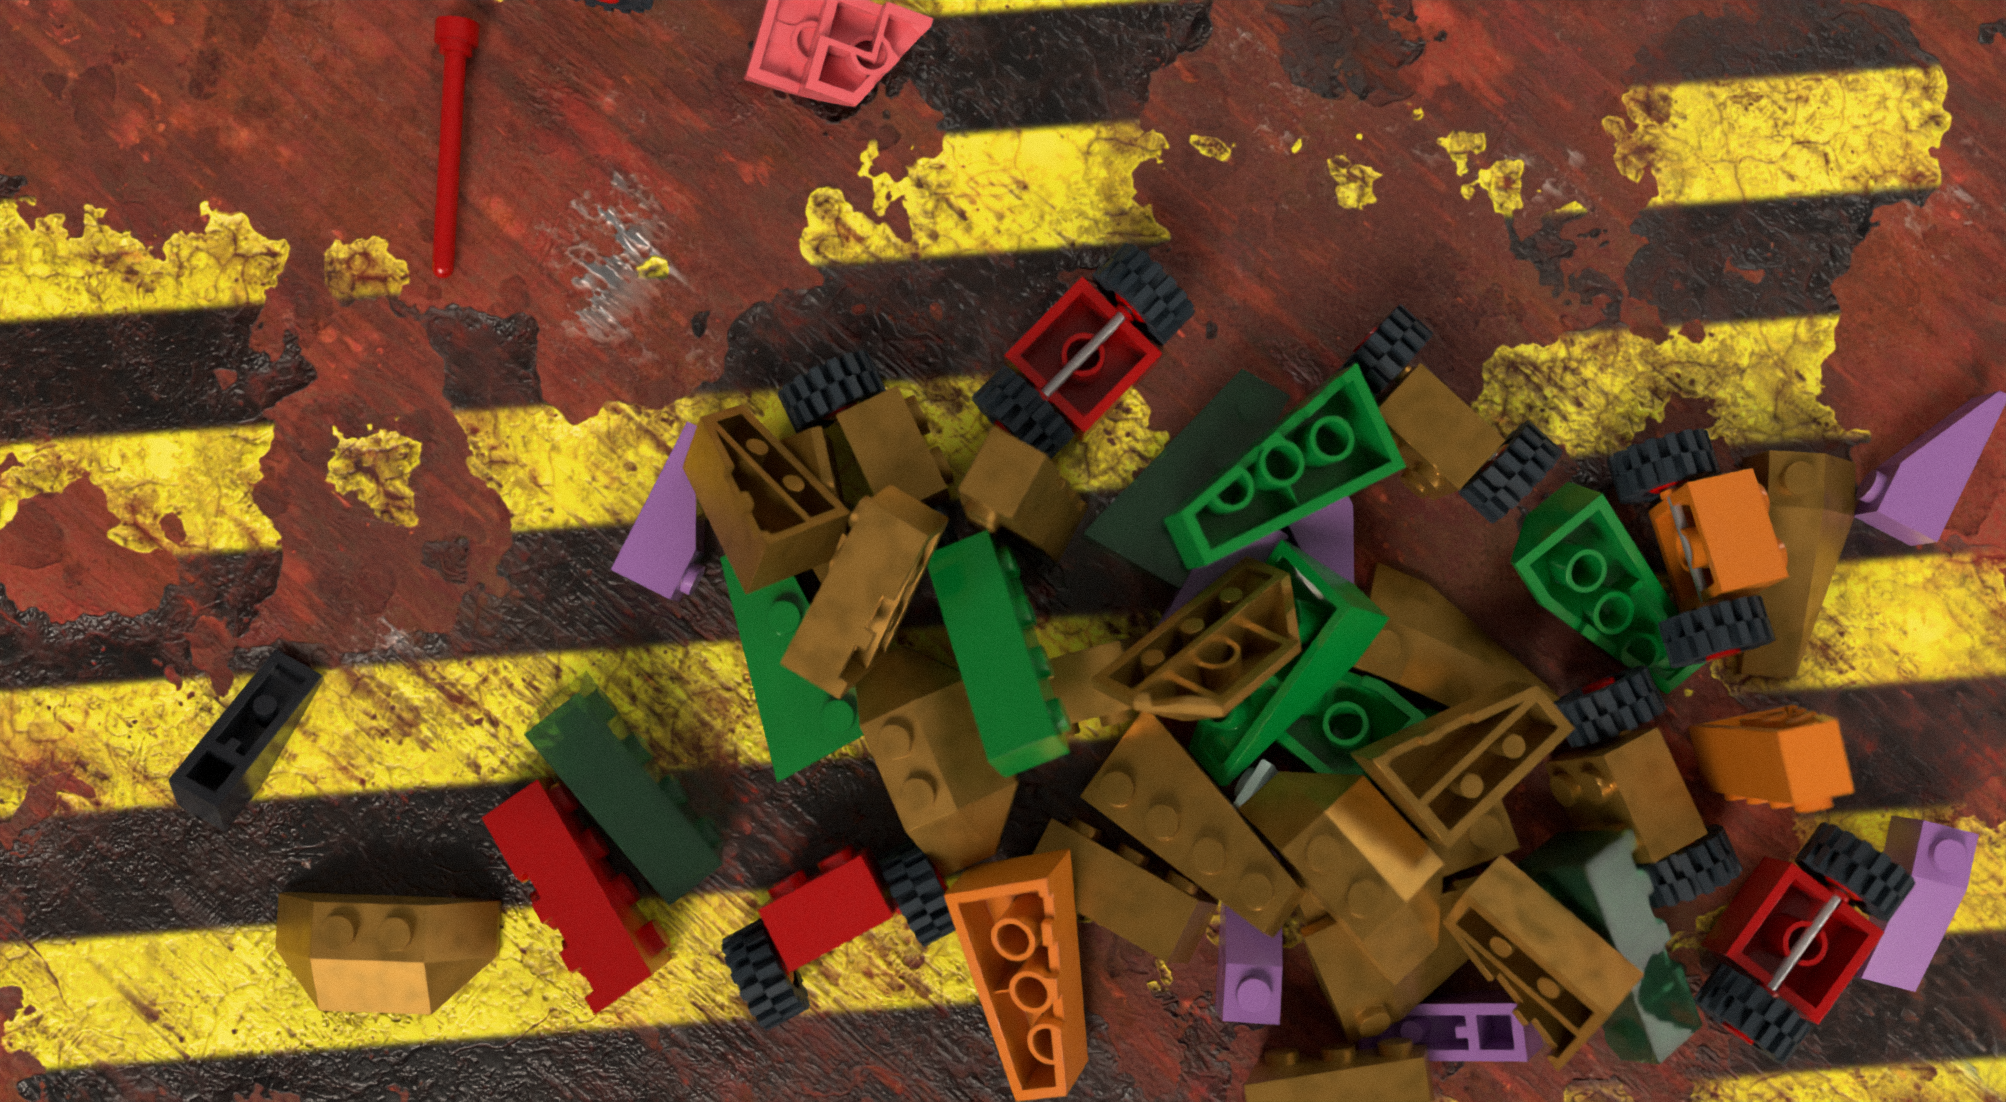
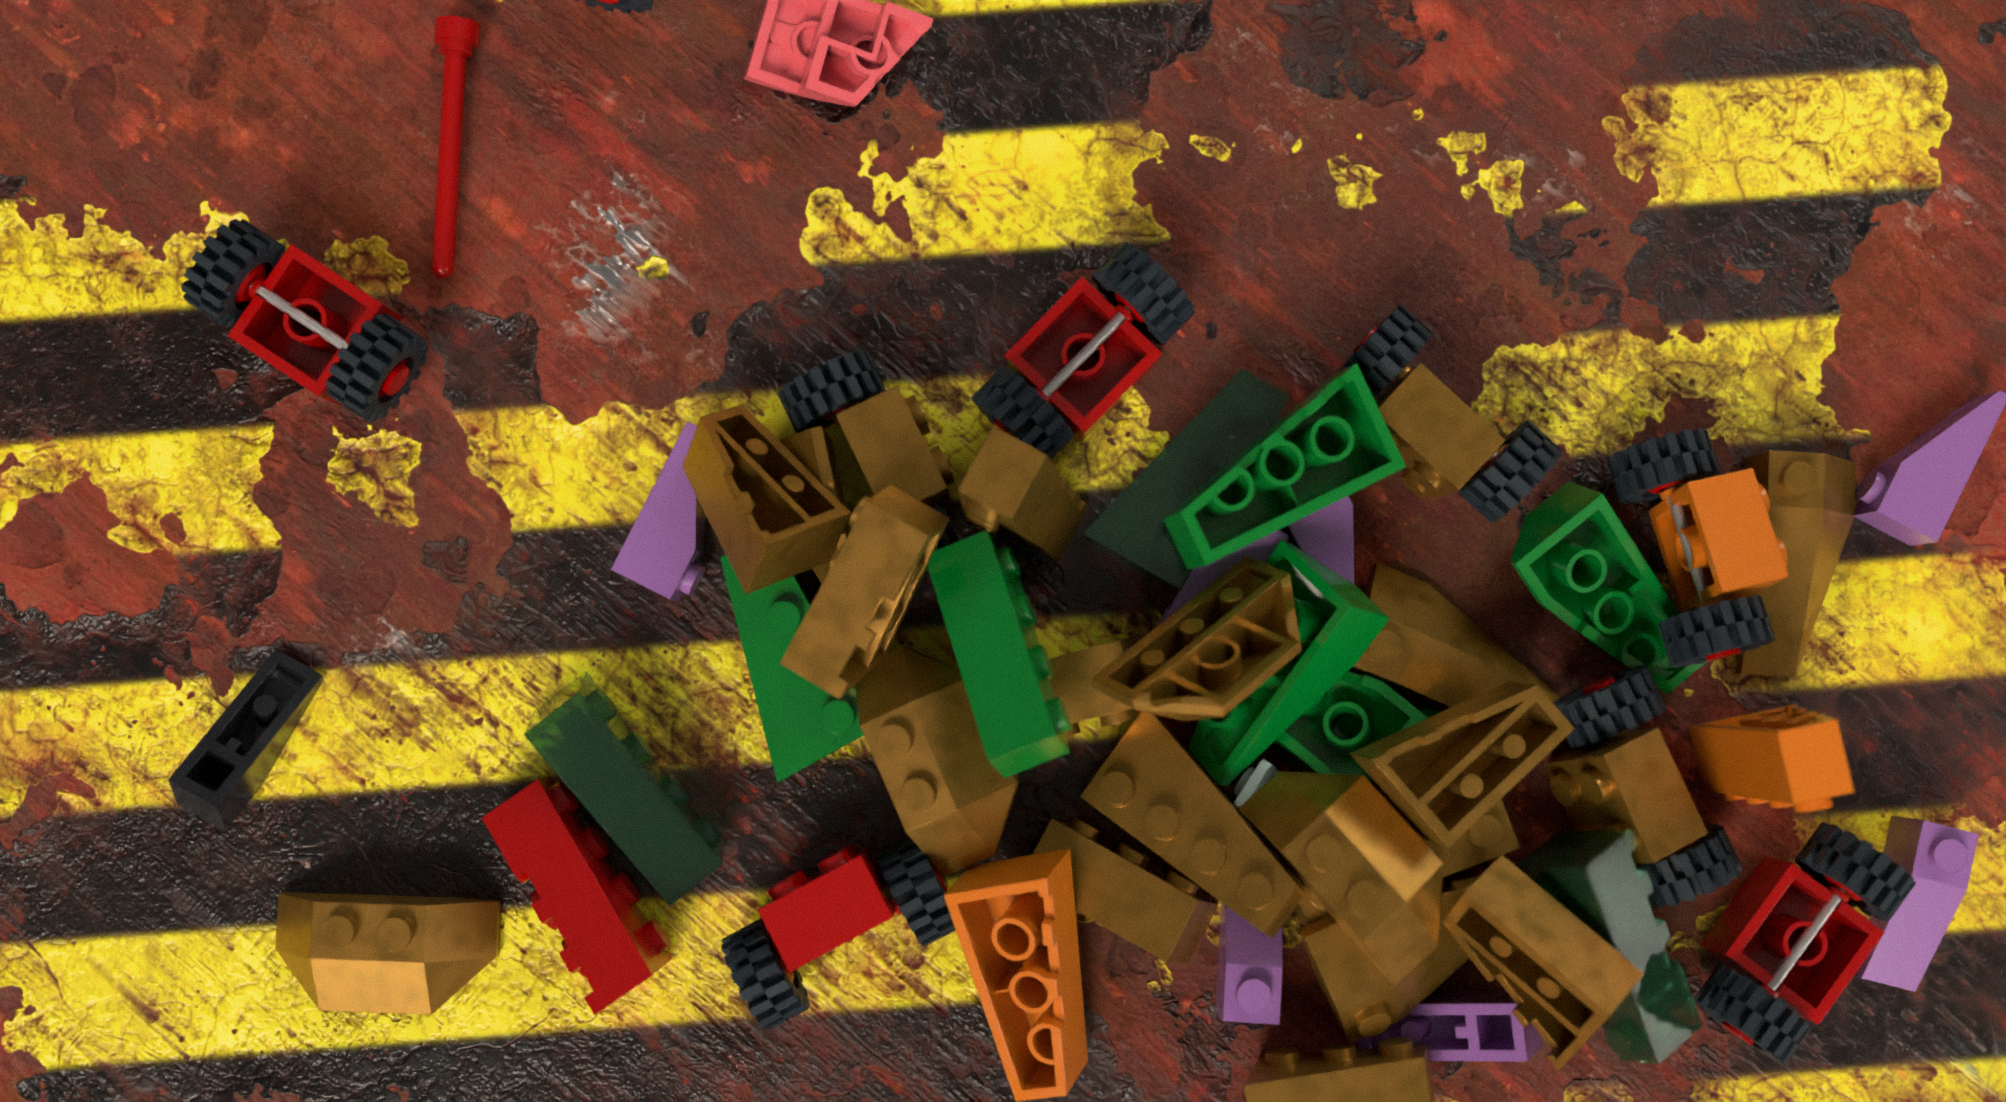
none -> brick [182,219,429,422]

